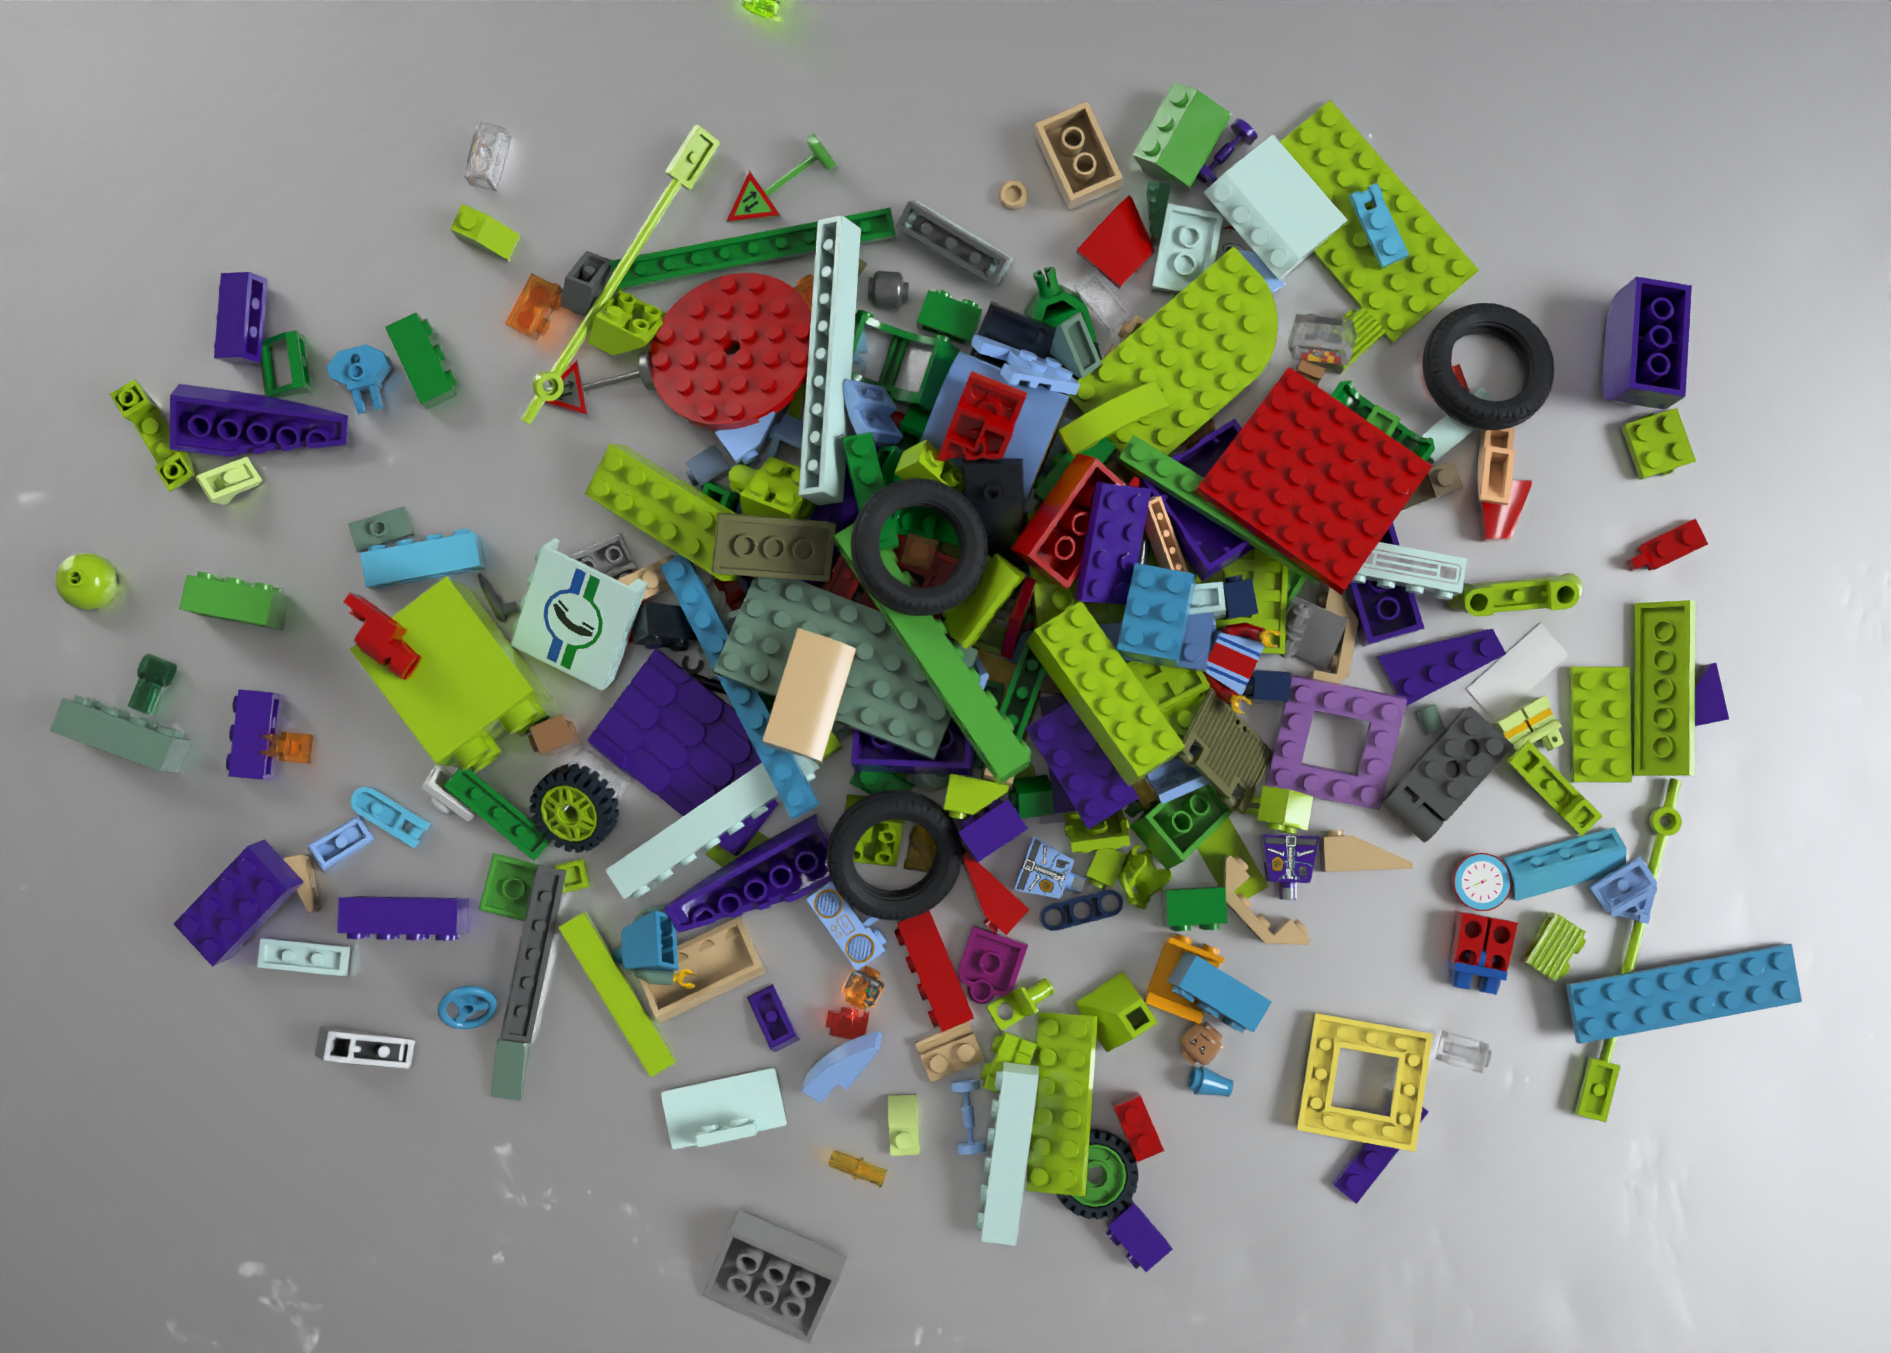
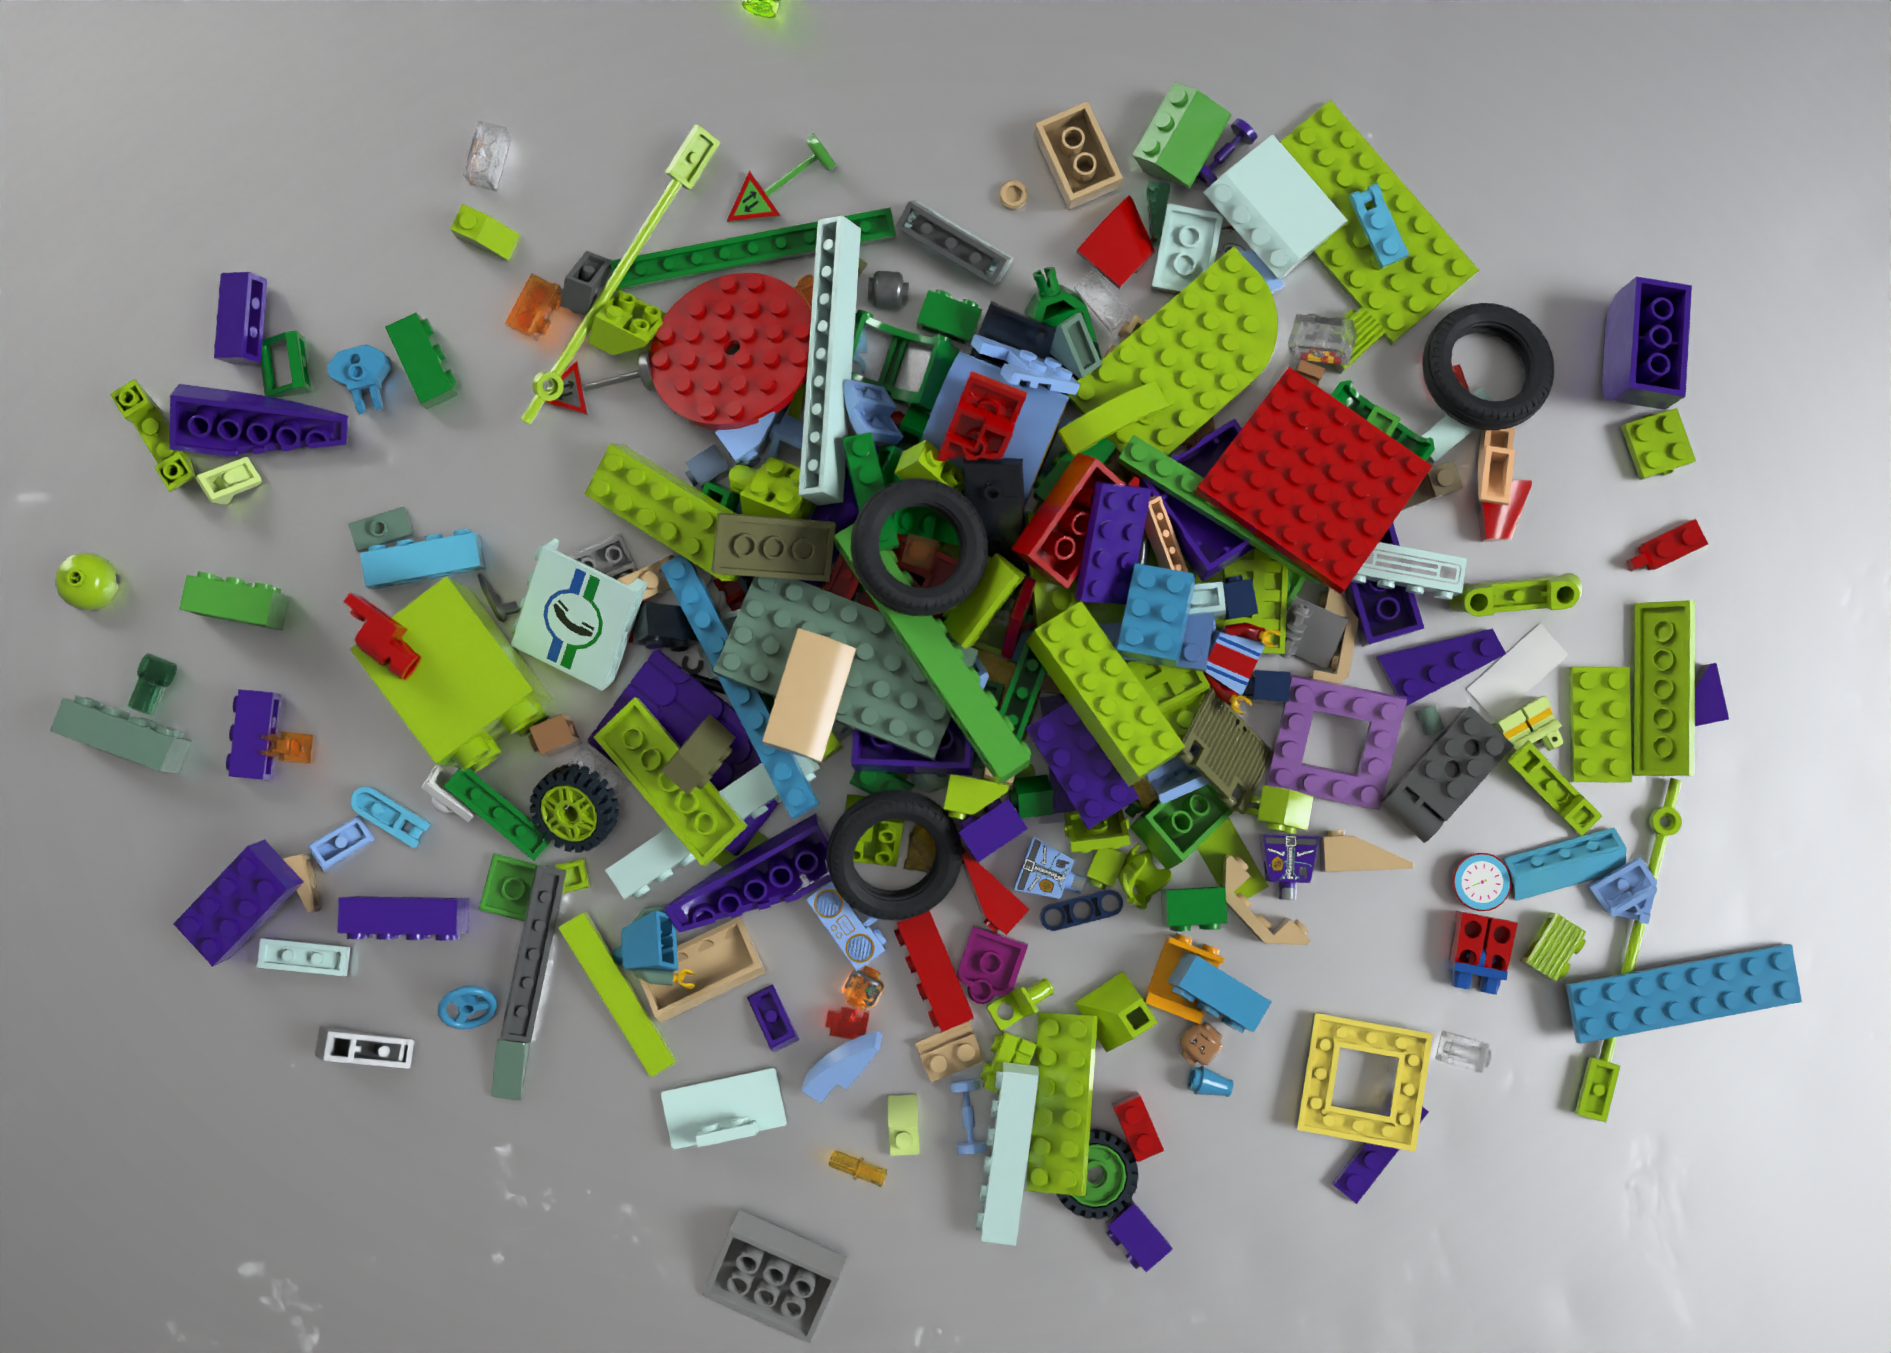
none -> lime plate [594,697,748,866]
none -> olive brick [661,714,736,795]

